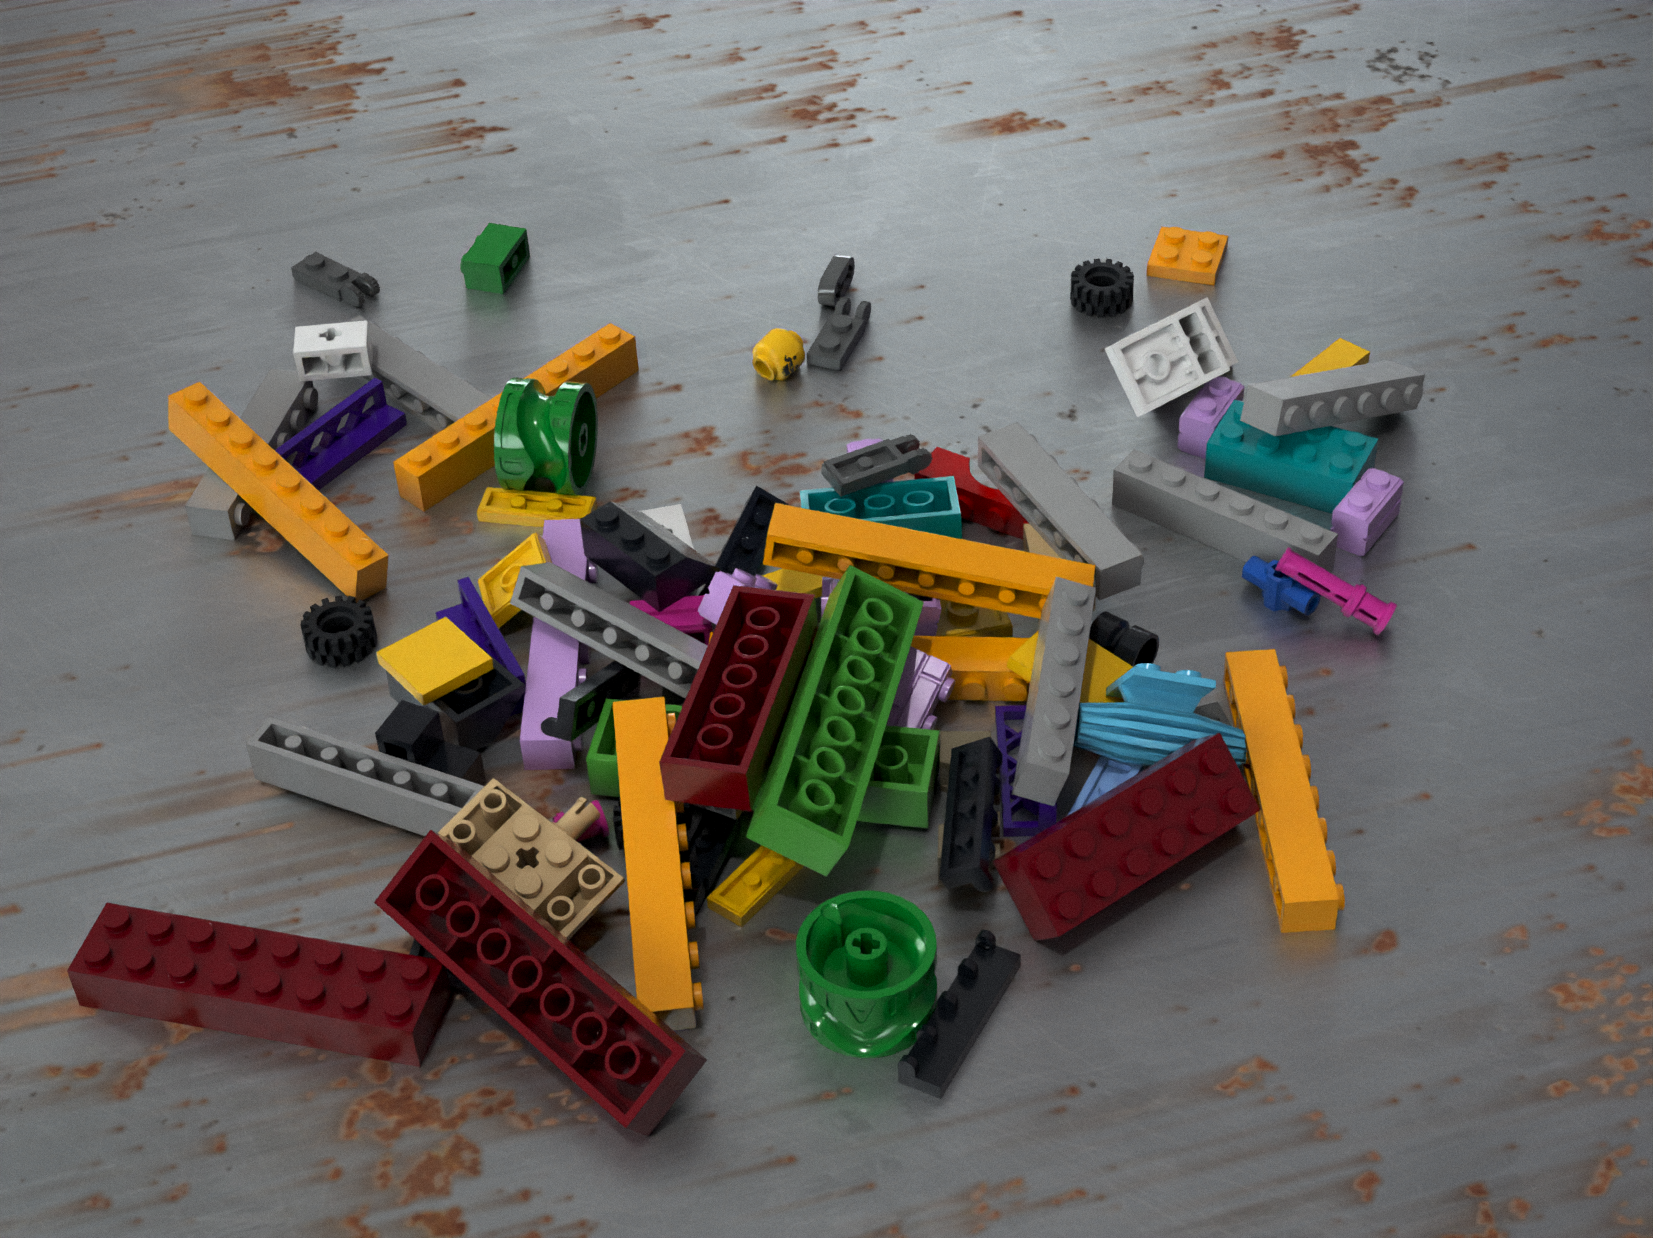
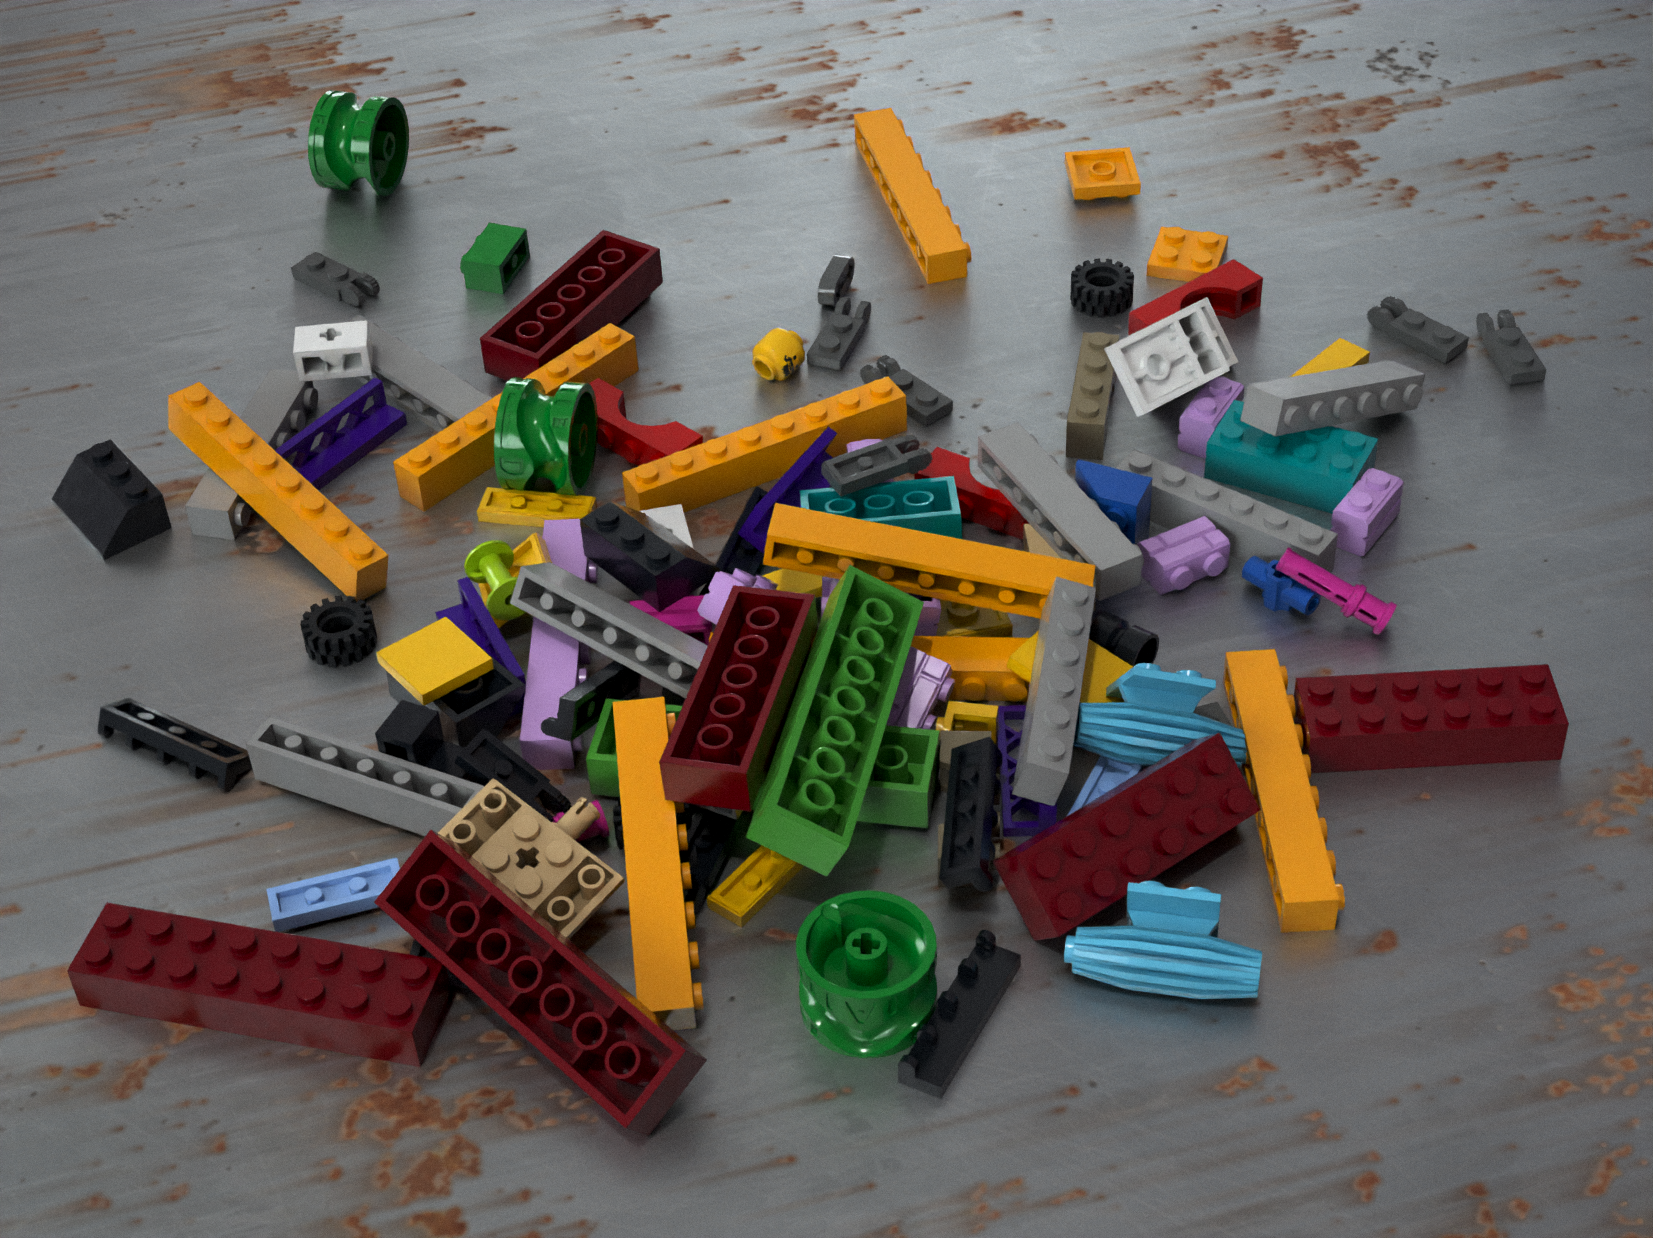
none -> black slope [52,439,172,560]
none -> black hinge [97,698,252,792]
none -> light blue plate [266,857,400,932]
none -> green piece [308,90,409,196]
none -> black hinge [454,729,572,822]
none -> lime piece [464,540,526,620]
none -> dark red brick [480,230,663,381]
none -> red arch [589,378,703,466]
none -> light orange brick [622,376,907,513]
none -> dark purple fence [737,426,837,554]
none -> light orange brick [854,108,972,284]
none -> dark grey hinge [860,355,953,427]
none -> yellow bracket [935,701,999,744]
none -> light orange plate [1064,147,1141,200]
none -> medium azure plate [1064,881,1262,1000]
none -> dark tan arch [1066,332,1119,460]
none -> blue slope [1075,459,1153,545]
none -> red arch [1128,259,1263,336]
none -> lavender brick [1137,516,1230,595]
none -> dark red brick [1293,664,1569,773]
none -> dark grey hinge [1366,296,1469,364]
none -> dark grey hinge [1476,309,1546,385]

